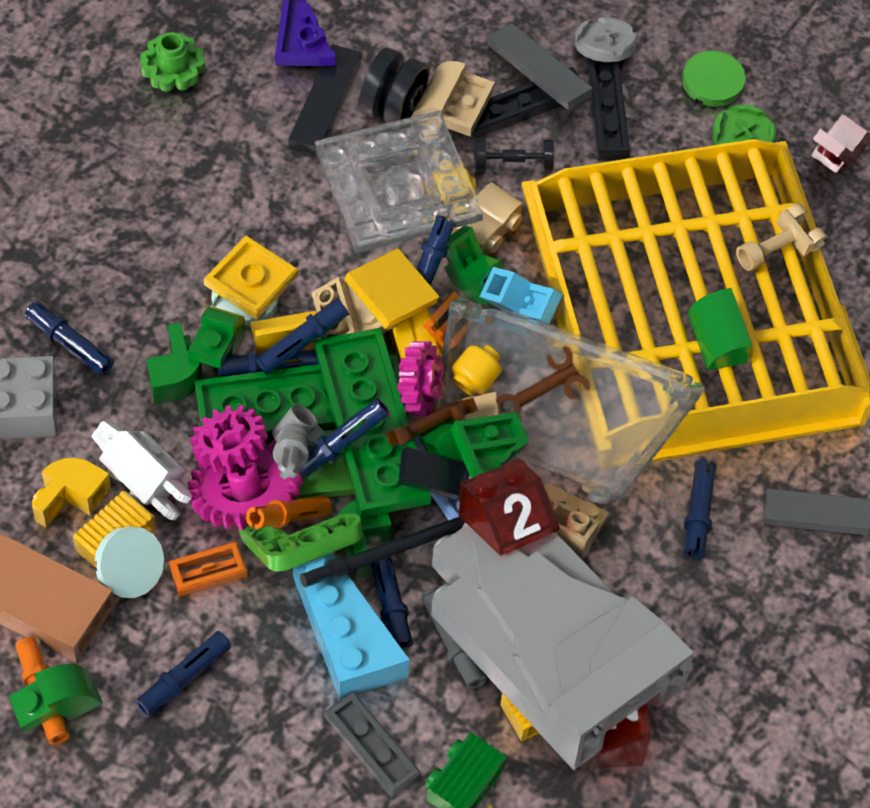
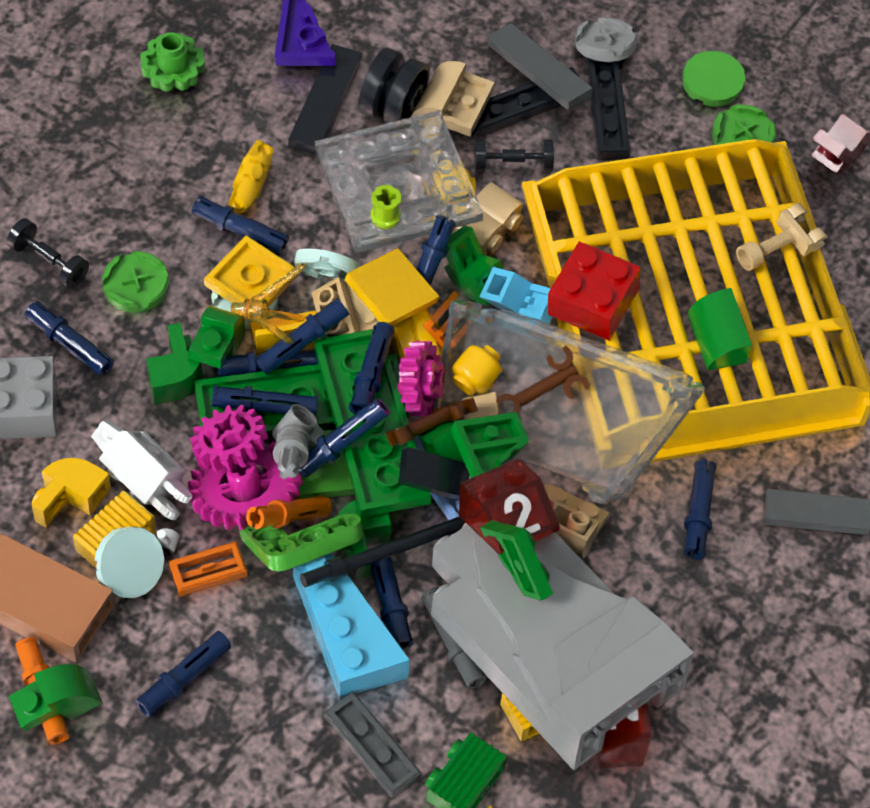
none -> black wheel [7,218,89,289]
none -> bright green tile [102,251,169,313]
none -> white hand [157,528,180,554]
none -> dark blue pin [191,195,289,255]
none -> dark blue pin [212,385,318,417]
none -> yellow hinge [228,139,274,215]
none -> clear yellow plant [231,263,306,344]
none -> light aqua tile [294,249,360,282]
none -> dark blue pin [349,322,395,414]
none -> lime bush [371,185,402,229]
none -> green wing [480,520,553,601]
none -> red brick [548,241,641,341]

